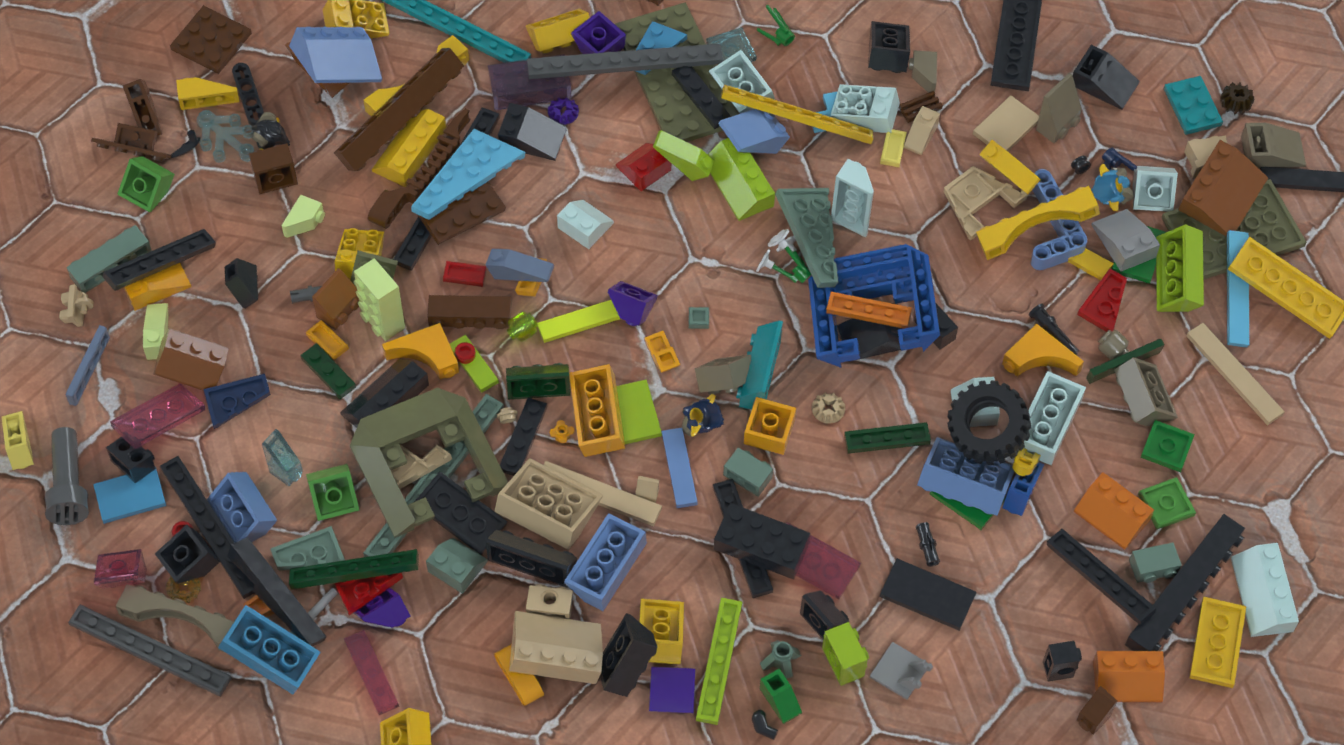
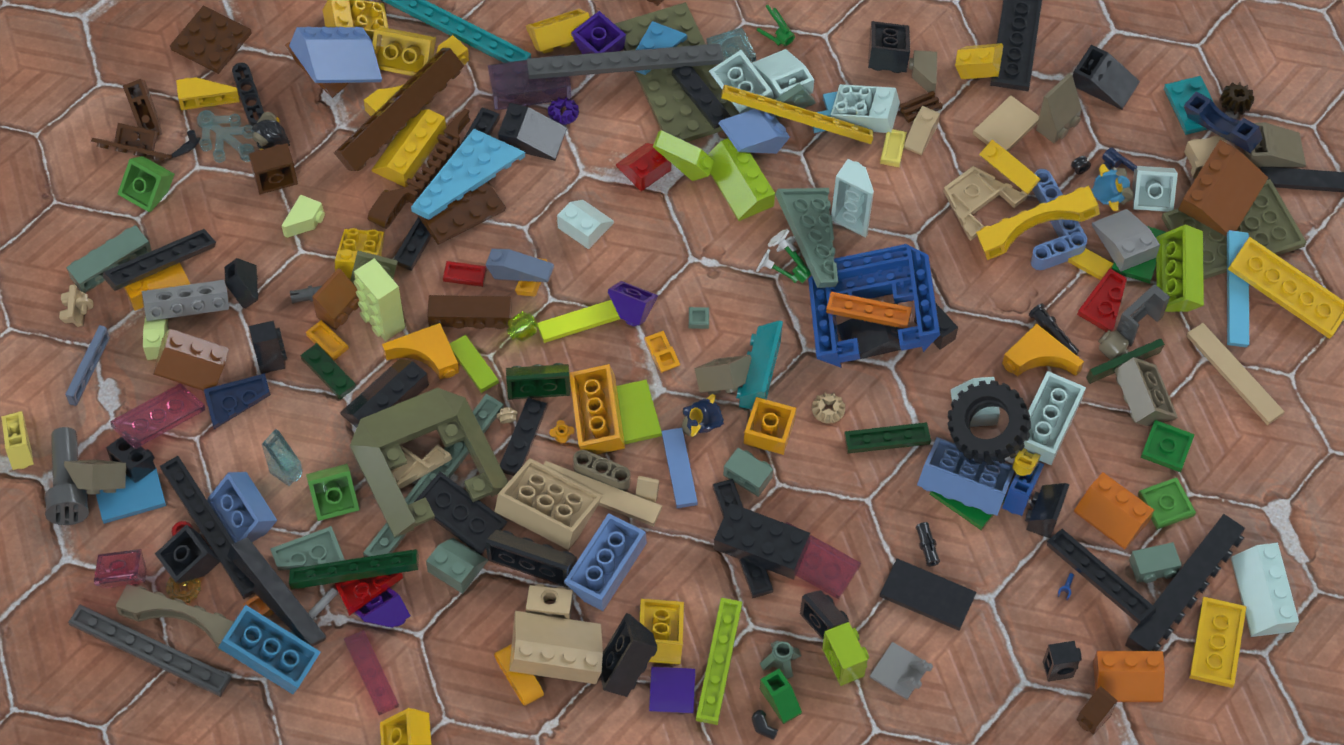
red tile [455,342,476,364] -> none
none -> dark tan slope [64,459,126,494]
none -> light grey brick [142,280,229,321]
none -> black brick [249,320,287,374]
none -> yellow slope [372,27,436,76]
none -> dark tan beam [573,450,631,491]
none -> light aqua slope [752,49,814,99]
none -> sand green wing [774,83,816,117]
none -> yellow slope [955,43,1003,79]
none -> black slope [1025,483,1070,538]
none -> blue hand [1057,573,1074,600]
none -> dark grey panel [1117,284,1170,347]
none -> dark blue arch [1184,91,1263,153]

